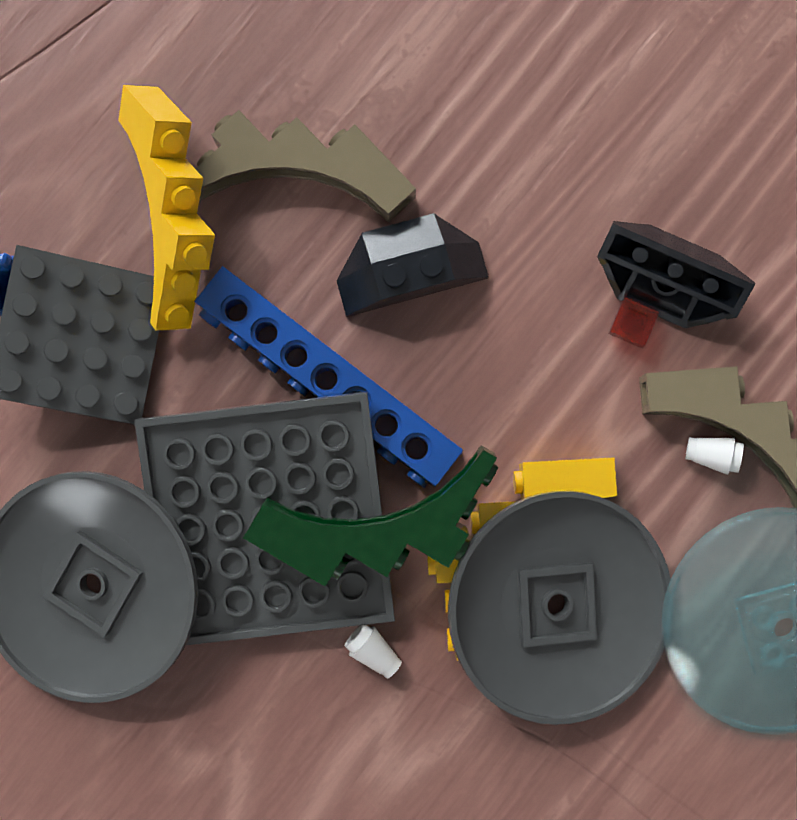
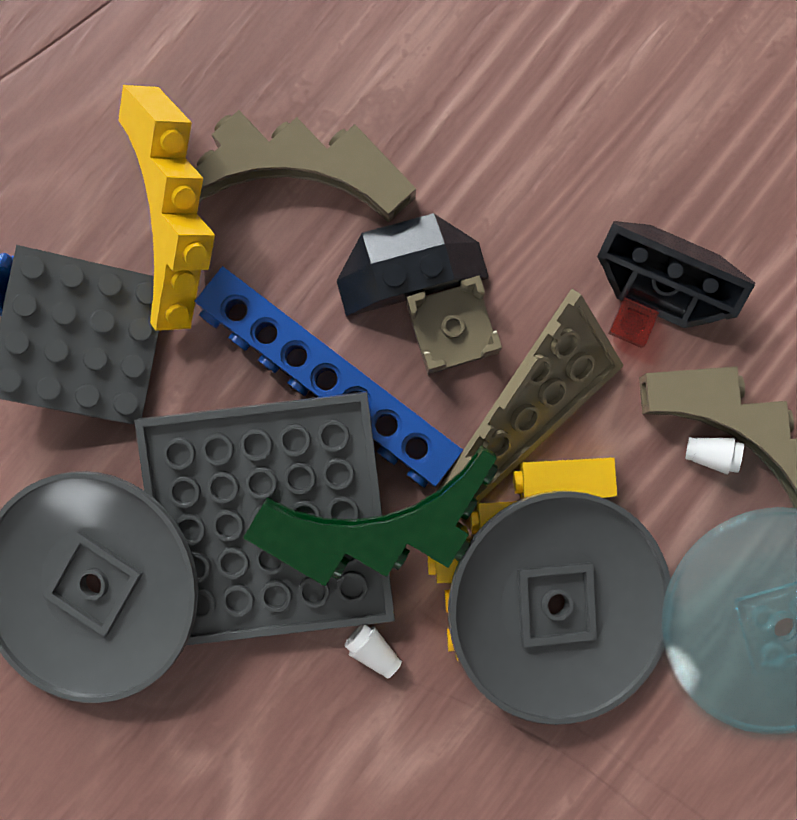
none -> dark tan panel [406,275,502,375]
none -> dark tan wing [436,289,624,519]

